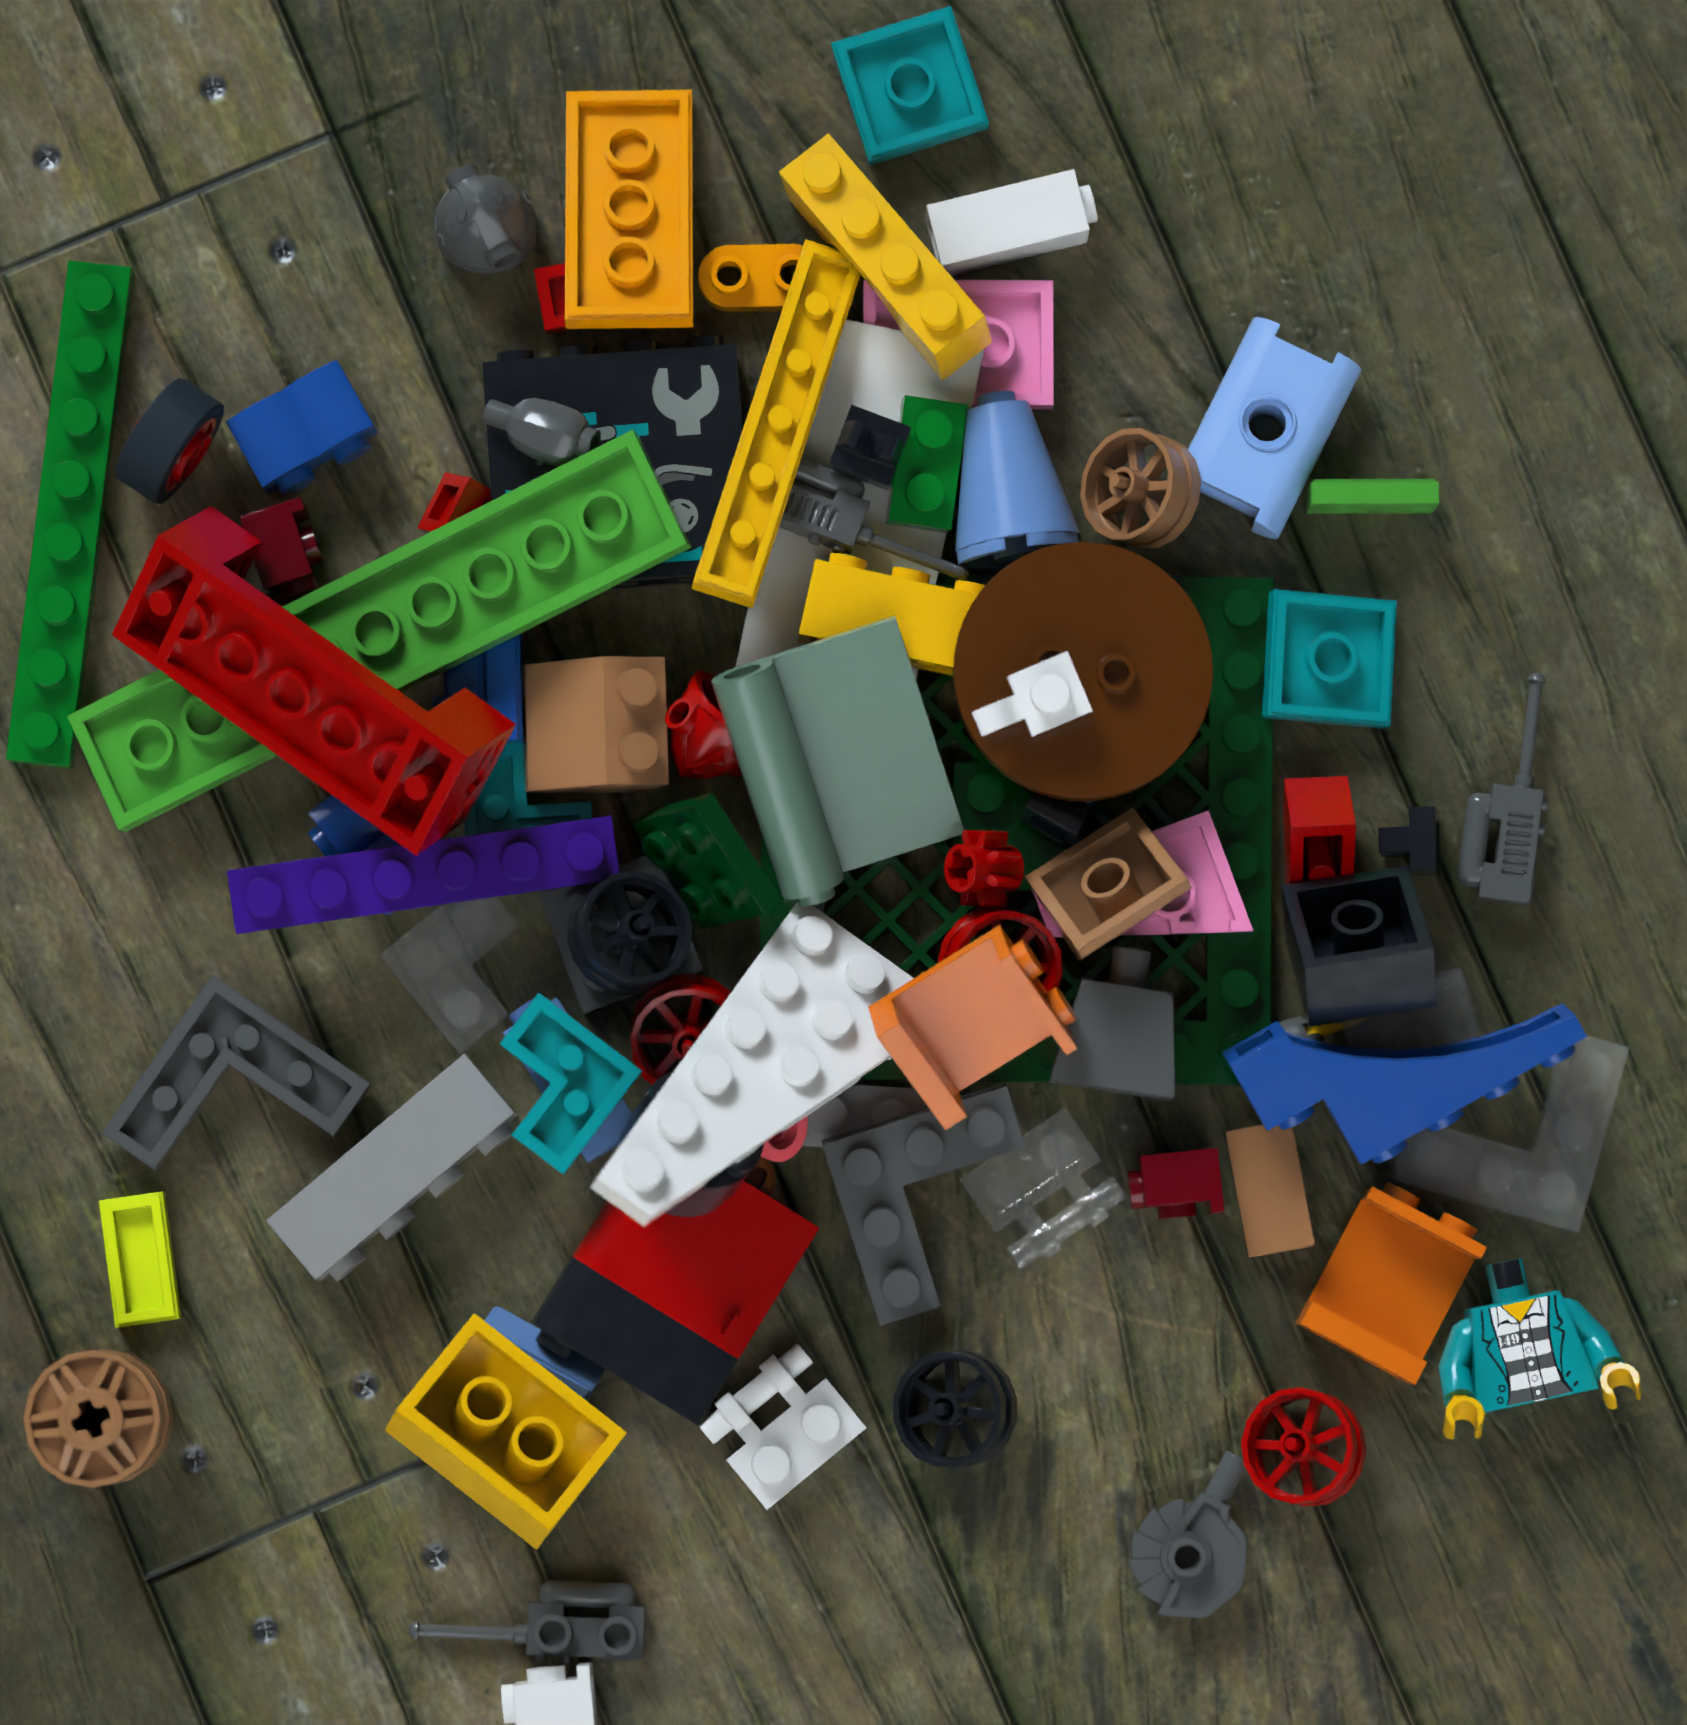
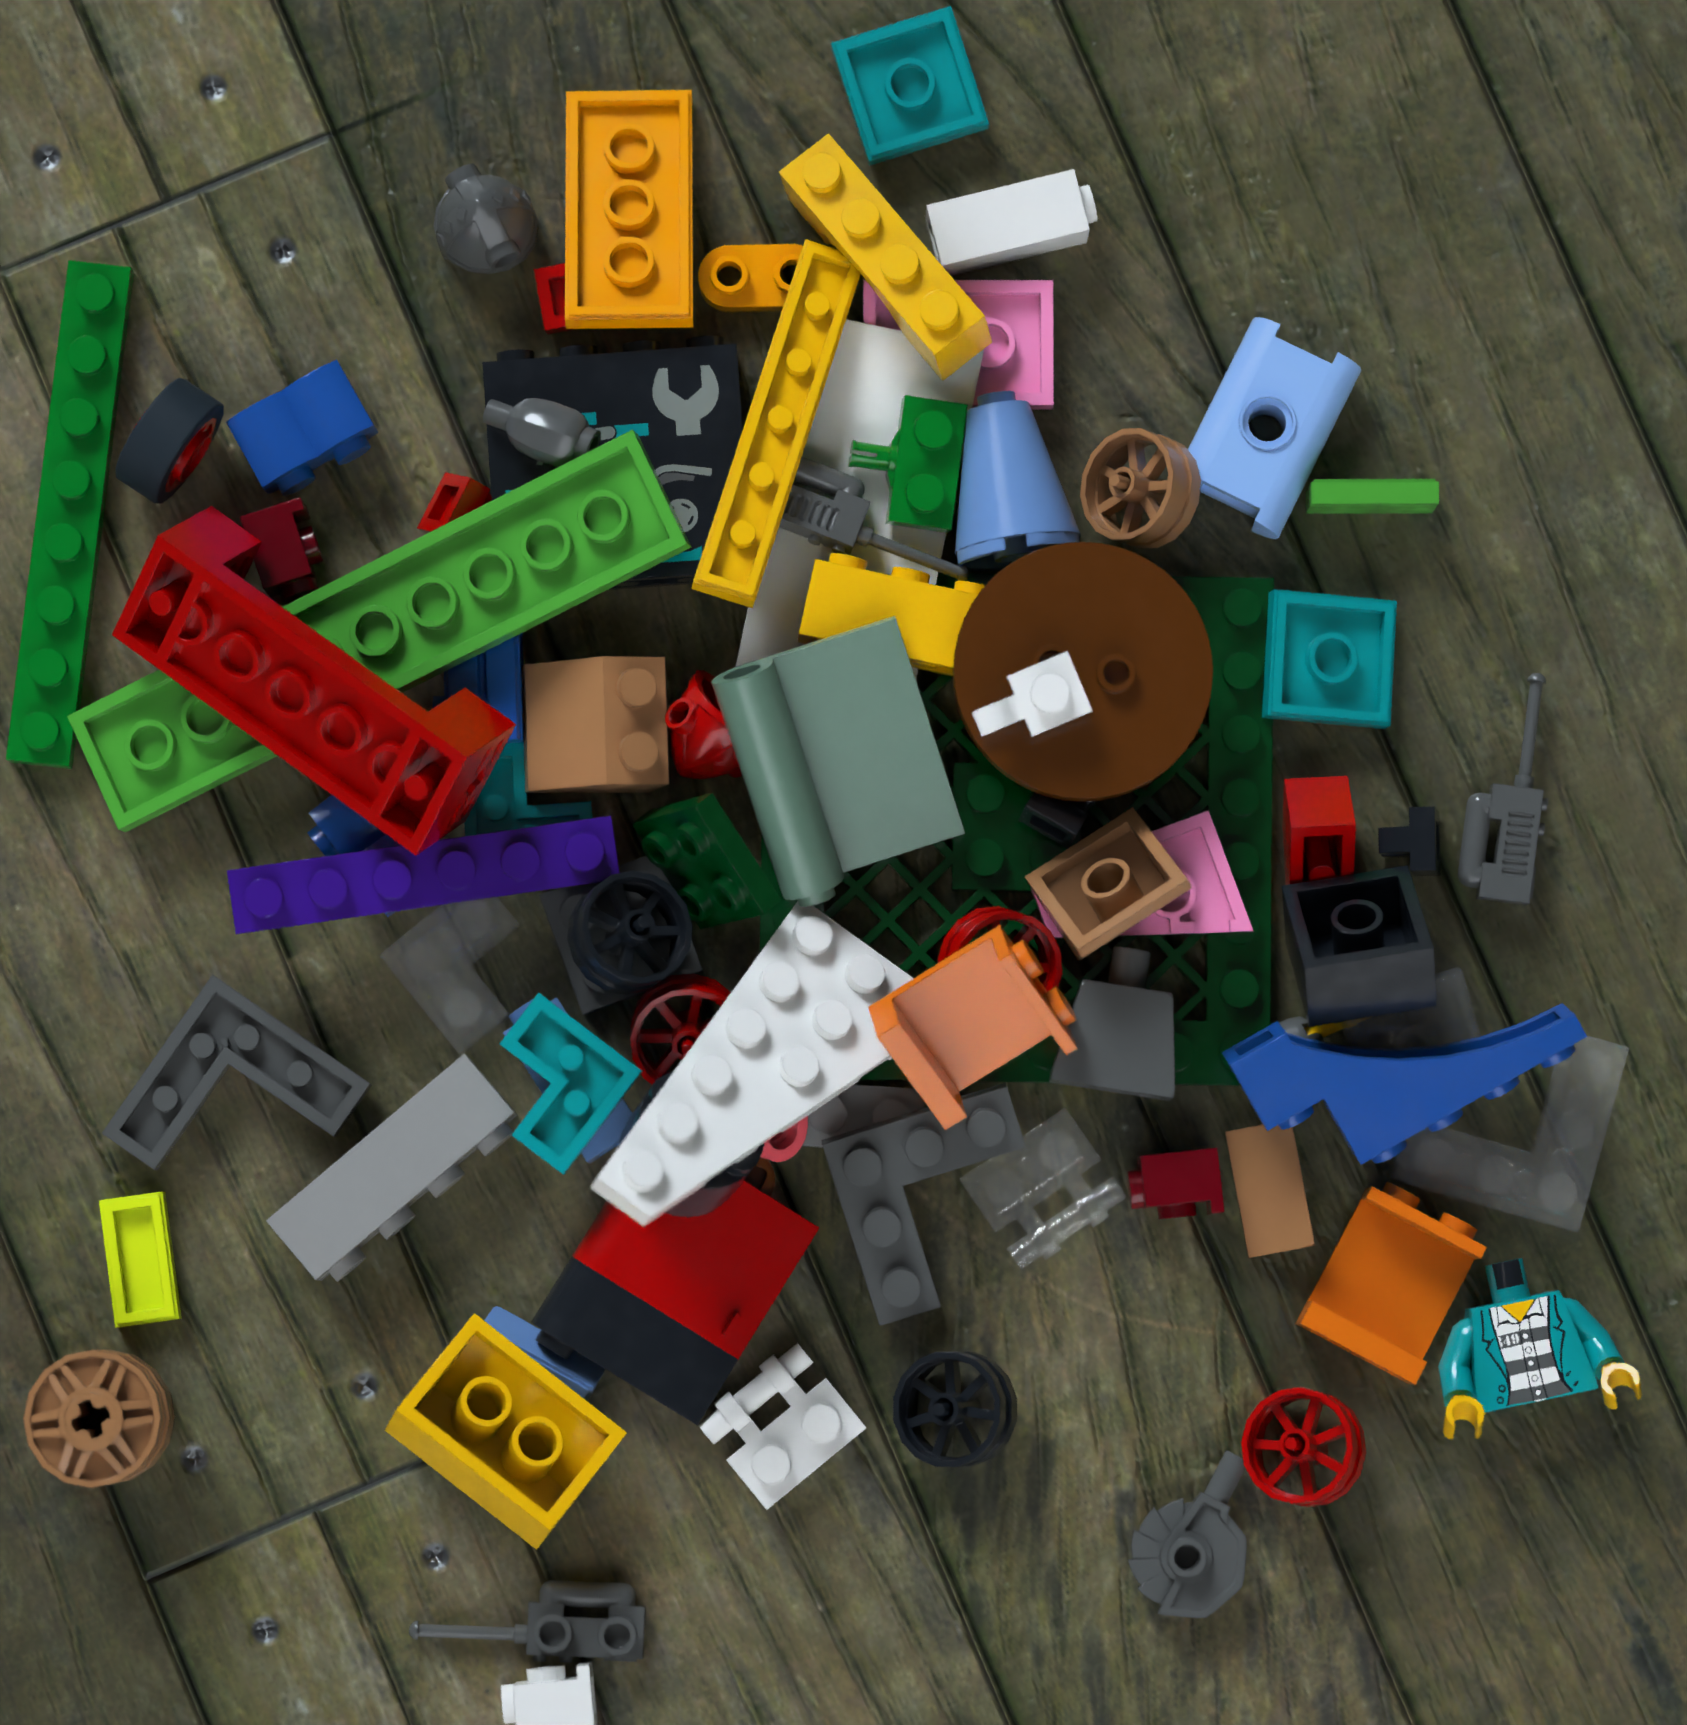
black tile [828,404,911,491] -> none
red gear [944,830,1024,907] -> none

